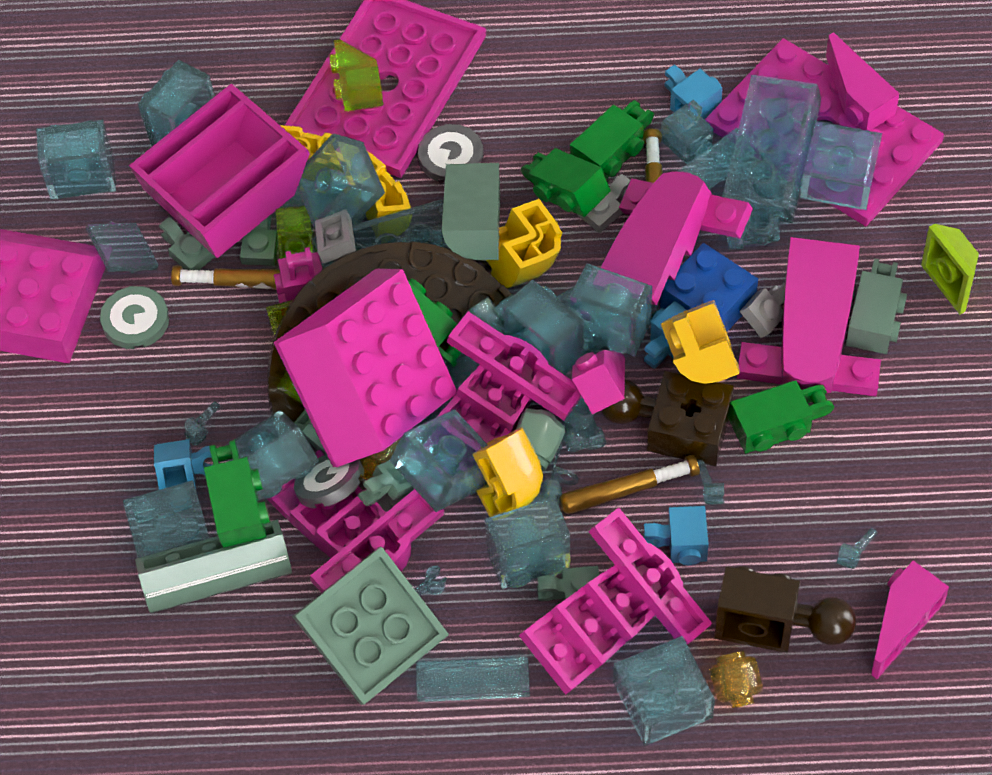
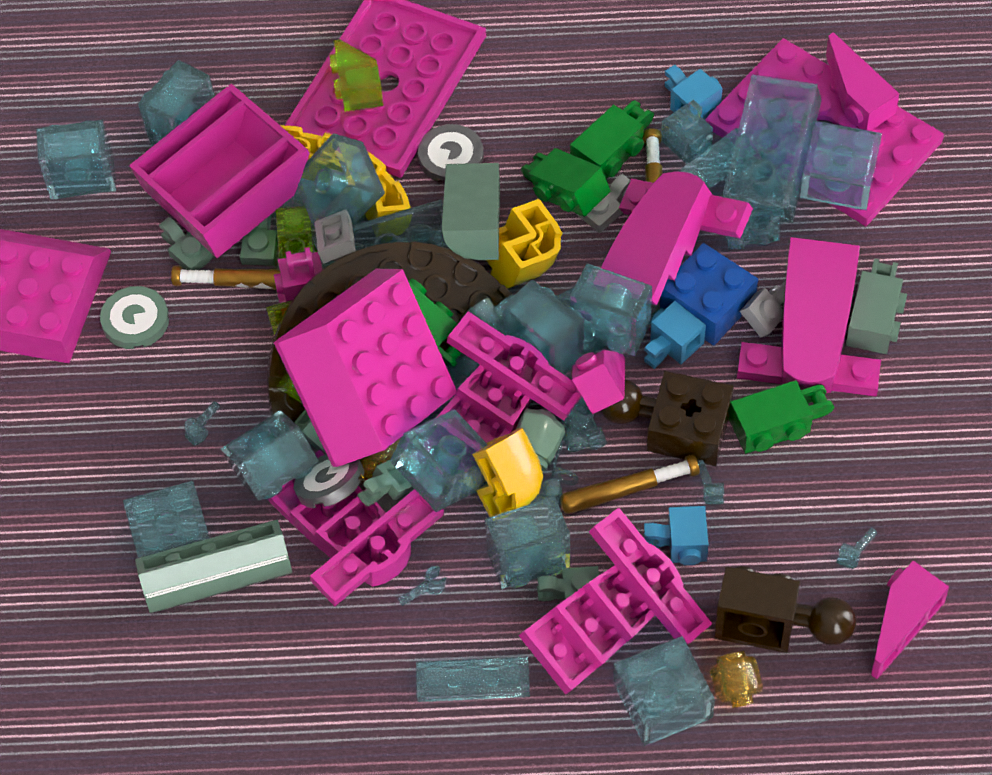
clear light blue piece [86,221,159,273] -> none
dark azure brick [154,439,213,495] -> none
green brick [204,440,270,548] -> none
sand green plate [292,546,449,705] -> none
yellow brick [661,300,740,384] -> none
lime slope [921,224,979,315] -> none

